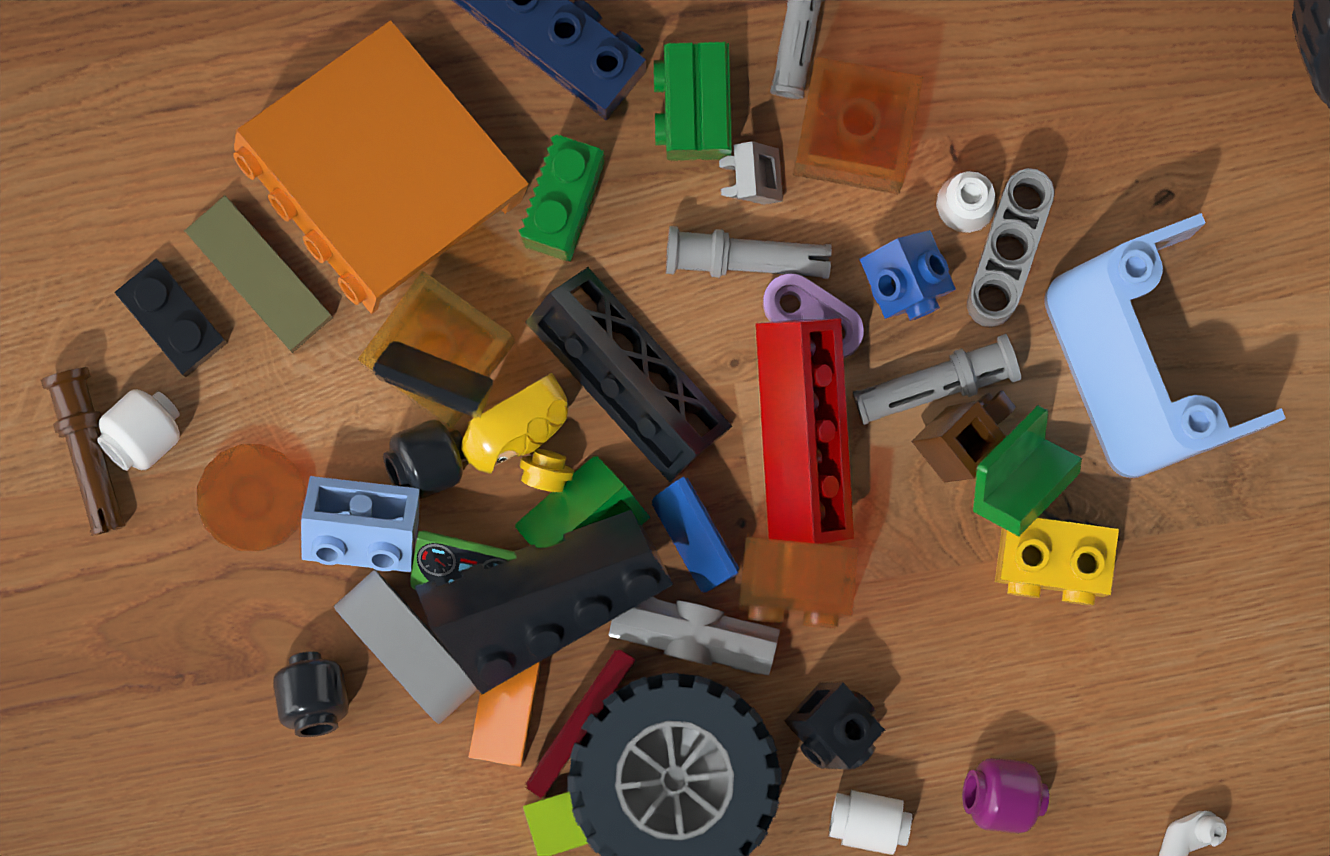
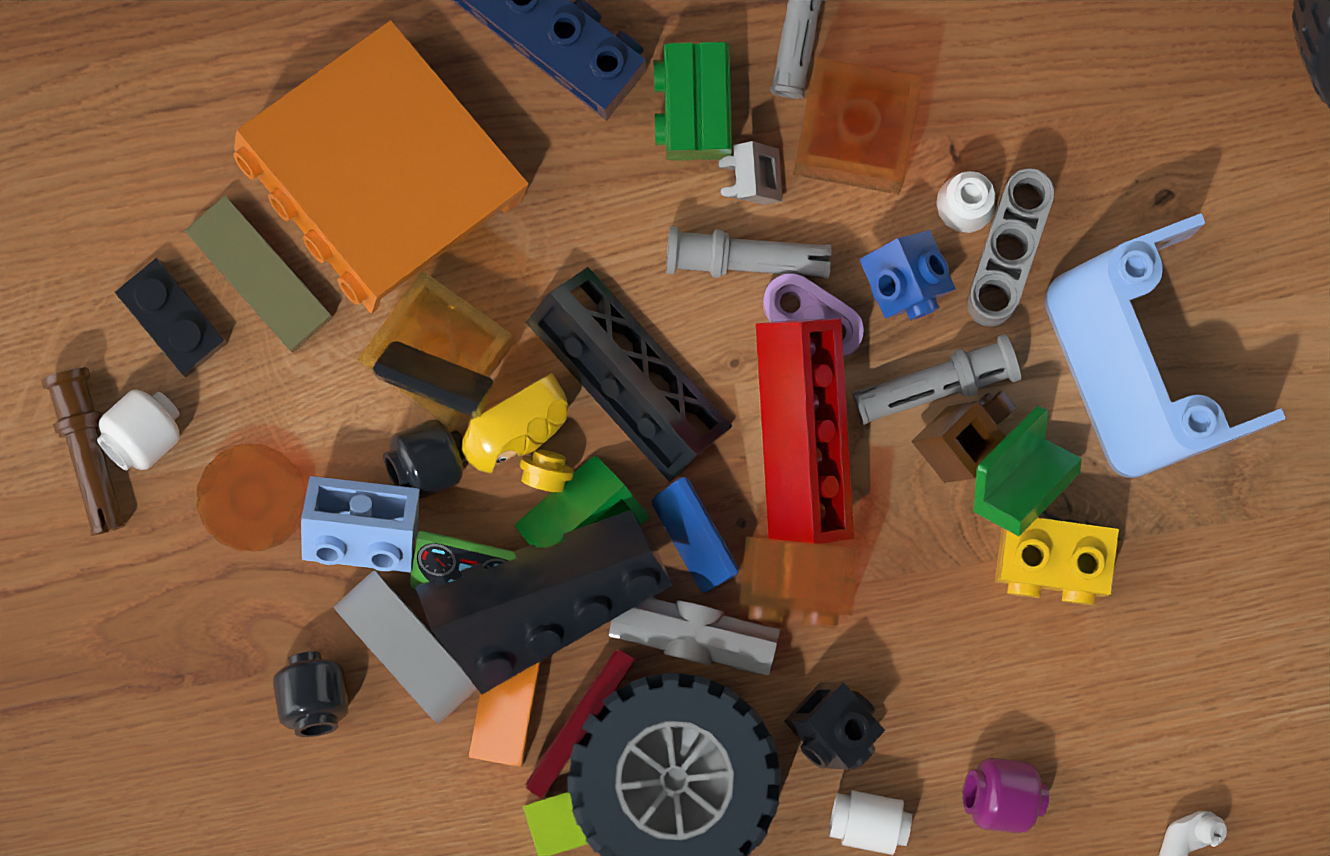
green brick [518,134,605,262] -> none

